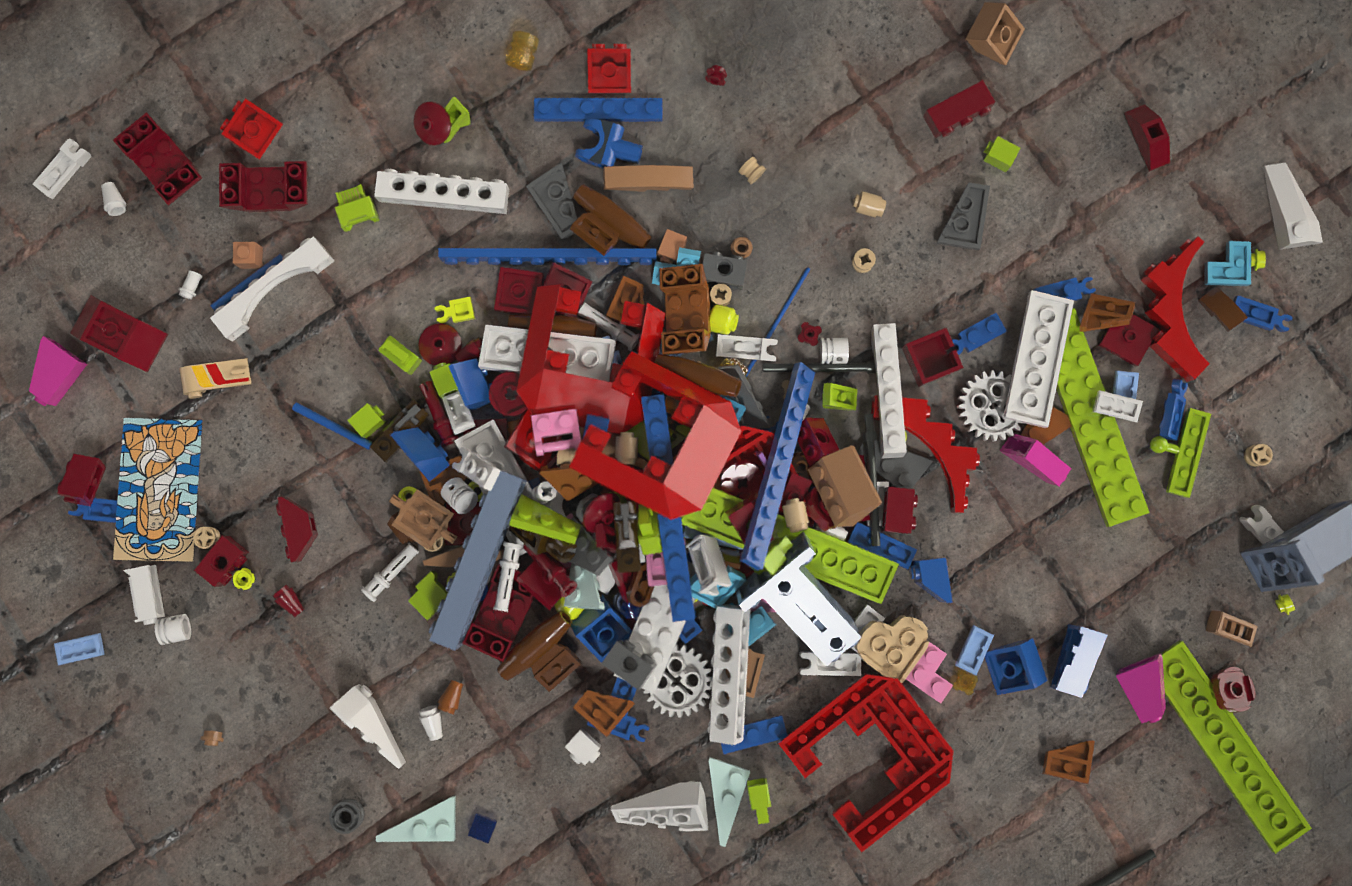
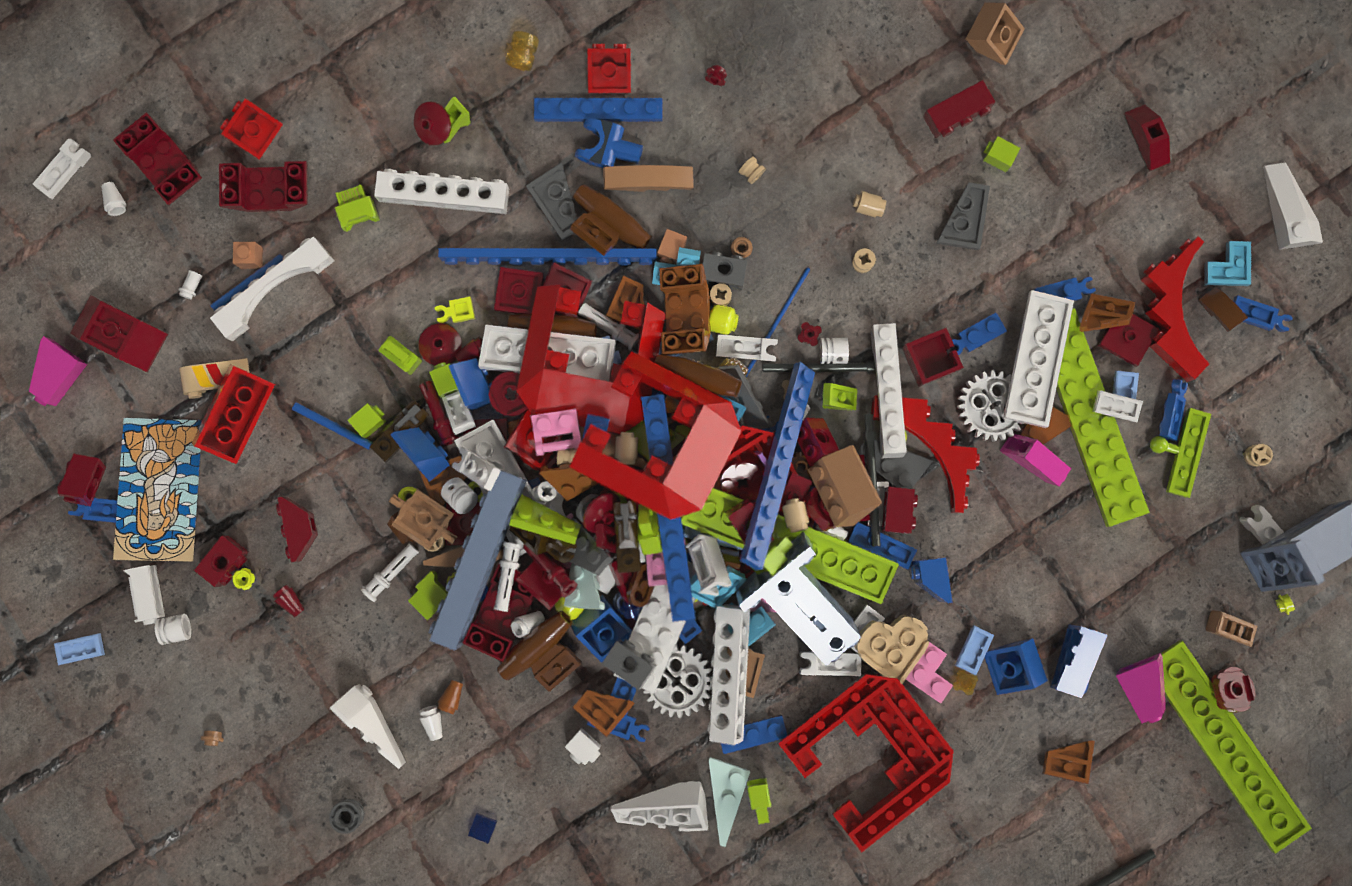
tan wheel [193,527,221,549] -> none
light aqua wing [376,796,456,842] -> none
neon yellow plate [1251,249,1266,270] -> none
none -> red brick [192,364,275,464]
none -> white cone [511,611,545,638]

